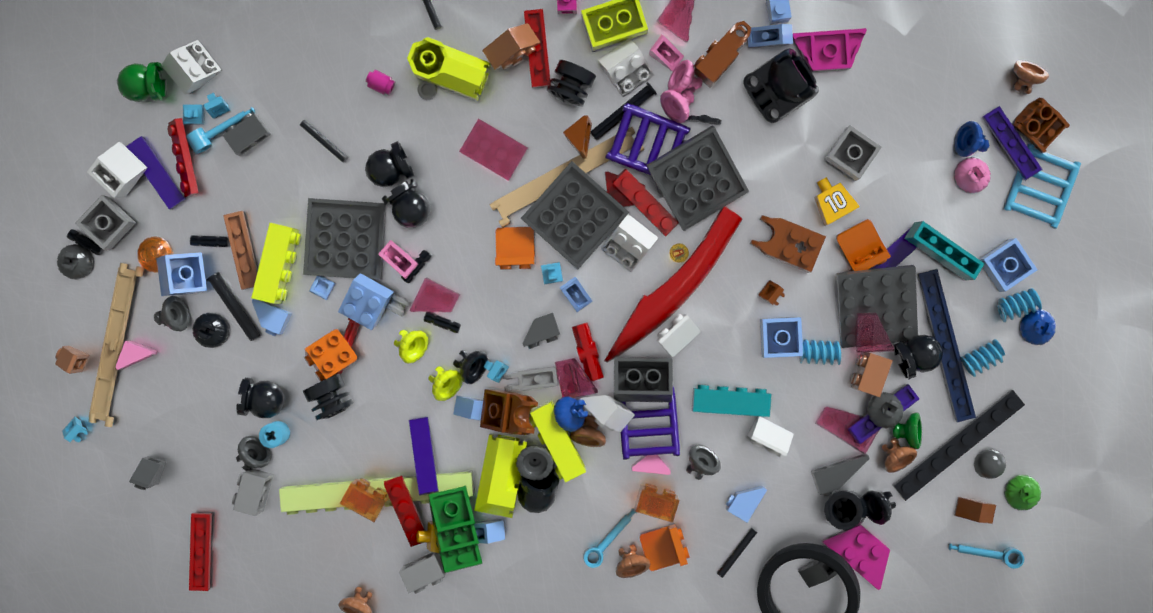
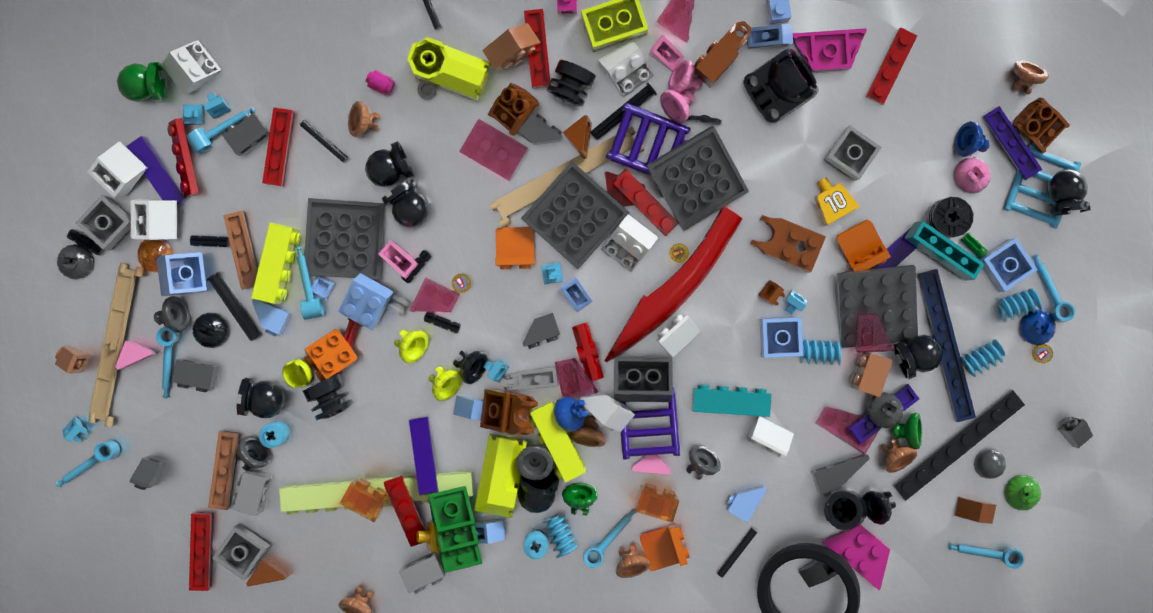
none -> medium azure piece [56,440,120,487]
none -> white slope [131,199,177,240]
none -> medium azure piece [156,326,181,398]
none -> dark grey brick [172,359,218,392]
none -> nougat plate [208,431,239,510]
none -> light grey brick [212,524,270,580]
none -> dark orange slope [246,557,288,587]
none -> red plate [262,107,294,187]
none -> neon yellow hair [282,359,313,388]
none -> medium azure piece [295,247,324,320]
none -> nougat hair [348,101,380,137]
none -> tile [452,274,471,293]
none -> dark orange slope [488,83,539,136]
none -> dark grey slope [518,113,563,145]
none -> medium azure piece [523,529,549,559]
none -> medium azure piece [542,515,577,558]
none -> green hair [562,483,598,516]
none -> medium azure tile [786,290,807,315]
none -> red plate [865,27,918,105]
none -> black wheel [926,197,974,239]
none -> green piece [961,232,988,259]
none -> medium azure piece [1032,255,1075,323]
none -> clear yellow tile [1032,344,1053,363]
none -> black tile [1048,169,1091,216]
none -> dark grey slope [1058,417,1093,448]

